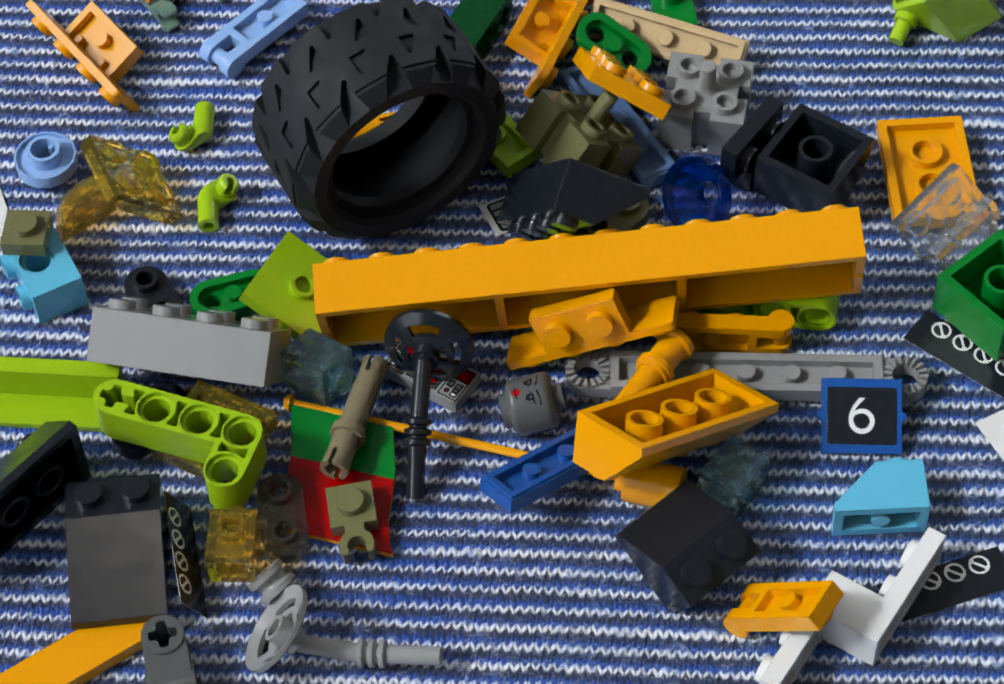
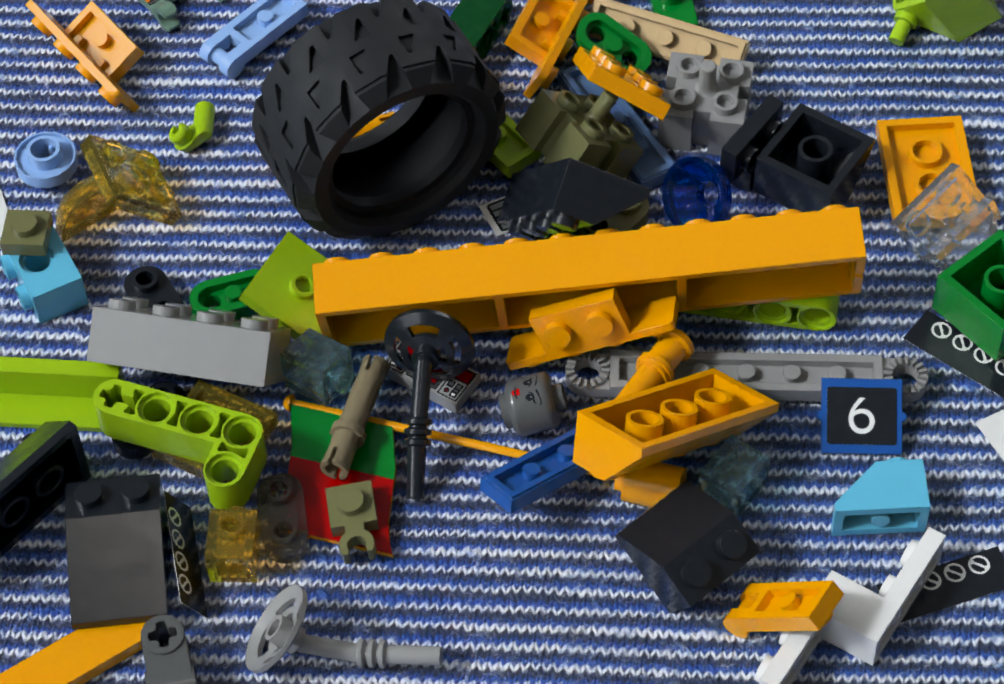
lime arm [197,173,240,233] -> none
light grey bush [248,558,295,605] -> none
light orange plate [676,309,795,353] -> none

